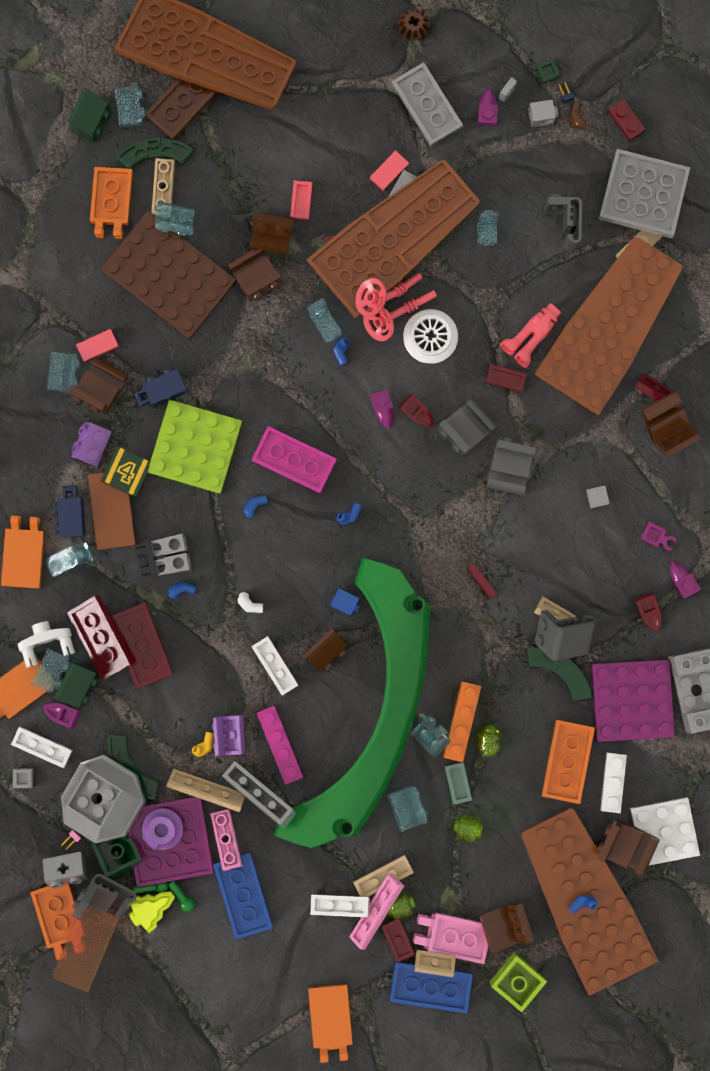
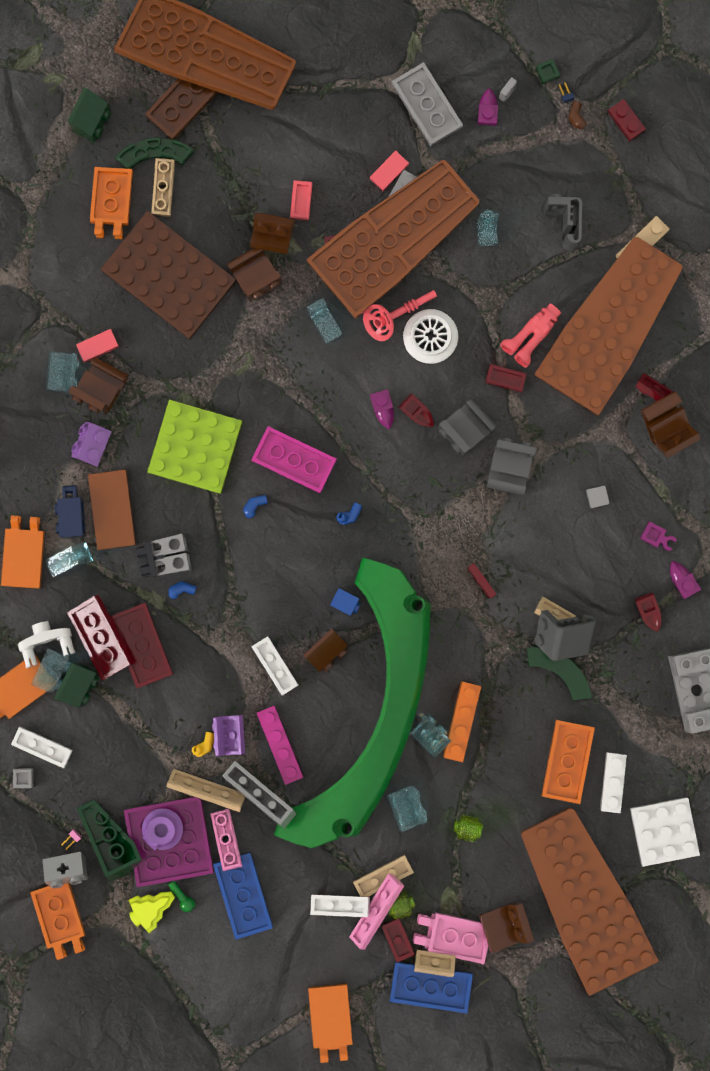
magenta plate [43,703,81,730] -> none
clear orange tile [51,905,119,993] -> none
light grey piece [61,755,146,843] -> none
dark grey piece [72,874,136,920] -> none
dark green tile [100,446,150,497] -> none
dark green tile [107,733,159,800] -> none
clear light blue bracket [114,83,145,127] -> none
green bar [132,882,170,894] -> none
dark blue brick [133,368,189,407] -> none
clear light blue bracket [154,202,195,236] -> none
white arm [237,592,263,613] -> none
blue arm [333,337,350,366] -> none
coral dish [355,273,422,317] -> none
reddish brown gear [398,7,430,42] -> none
sand green tile [444,762,472,805] -> none
clear neon green head [476,726,502,756] -> none
lime brick [490,951,547,1012] -> none
light grey brick [528,100,558,127] -> none
blue arm [568,895,598,914] -> none
magenta plate [591,660,675,742] -> none
reddish brown piece [596,819,660,875] -> none
light grey plate [599,149,690,238] -> none

